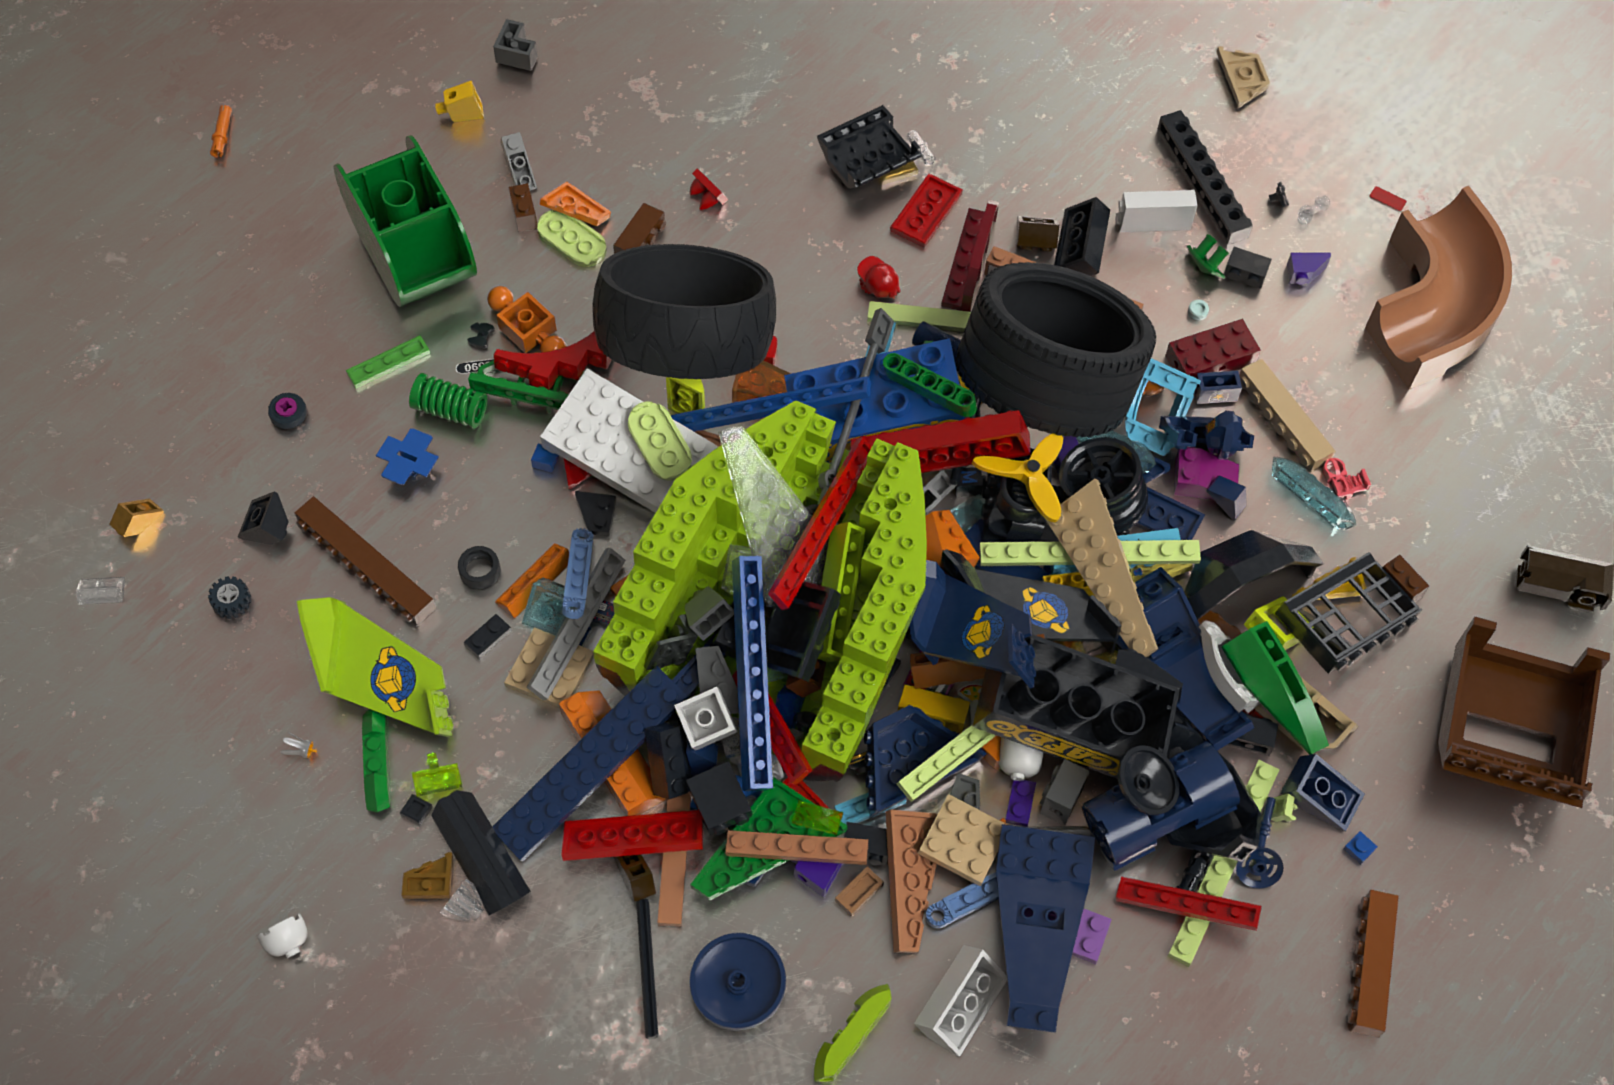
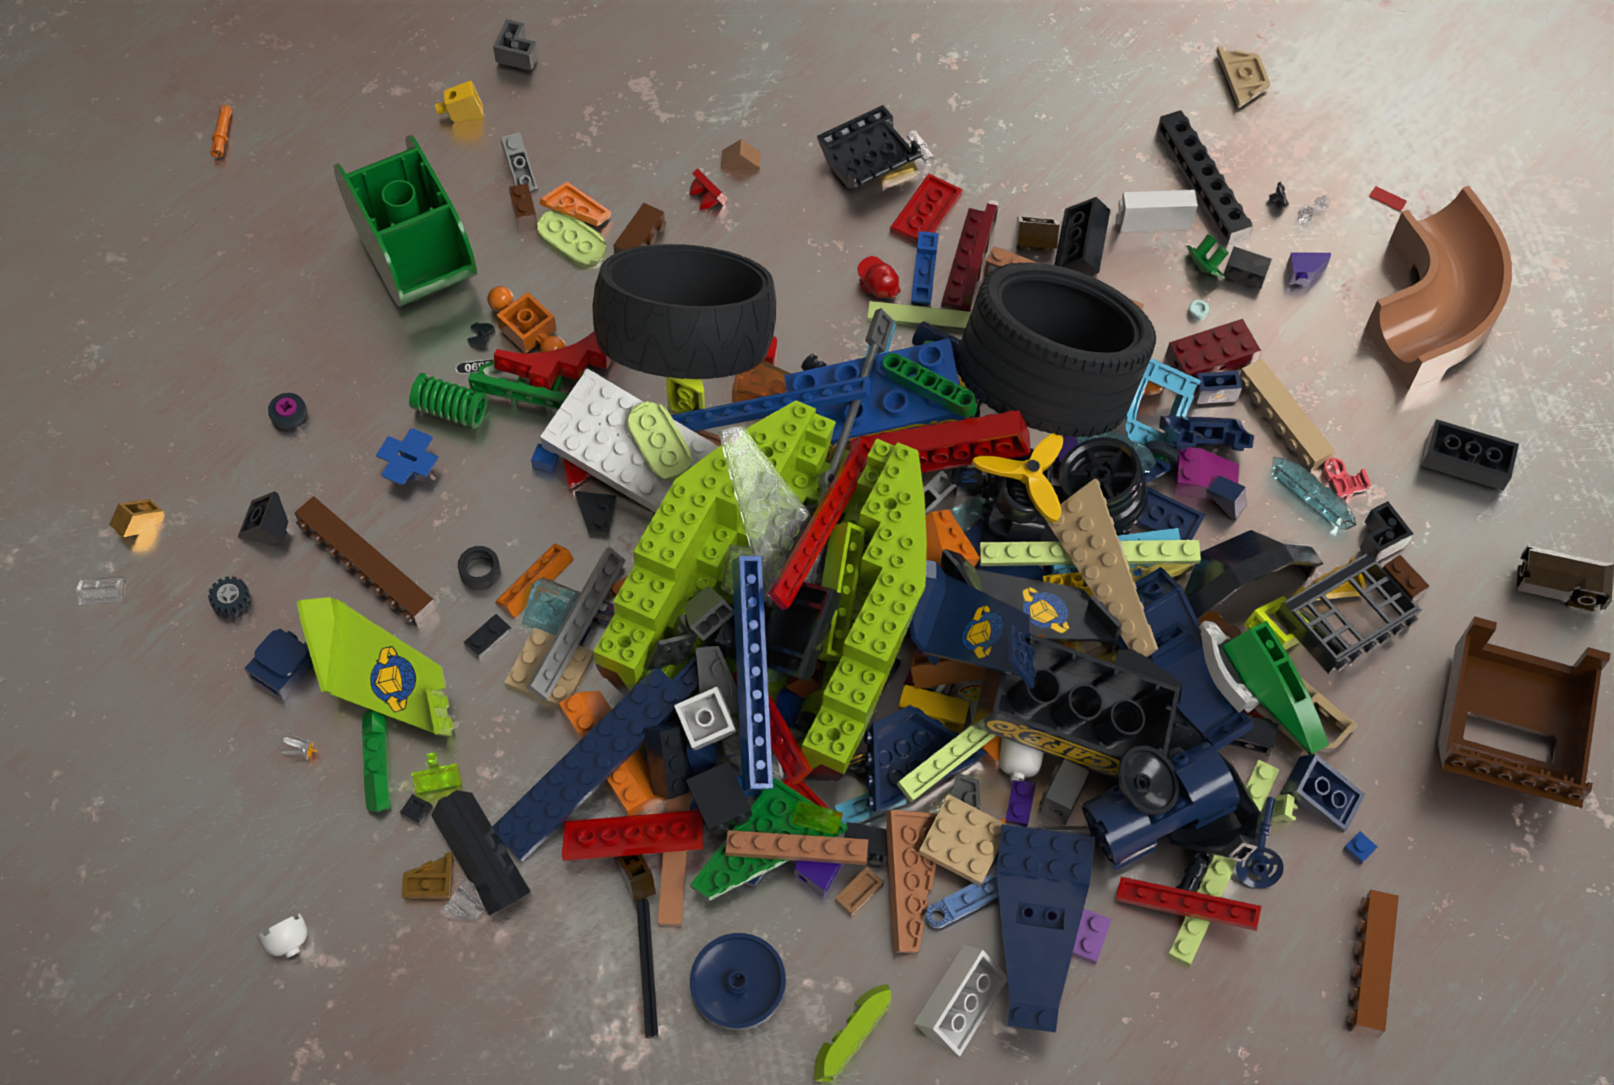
bright green tile [346,335,431,389] -> none
medium blue plate [562,528,594,619] -> none
dark blue helmet [1206,410,1243,460] -> none
none -> dark blue brick [244,628,313,700]
none -> medium nougat slope [721,139,761,170]
none -> black wheel [801,353,827,371]
none -> blue slope [911,231,939,305]
none -> black wheel [1142,440,1179,470]
none -> black brick [1360,501,1414,562]
none -> black brick [1421,419,1519,491]

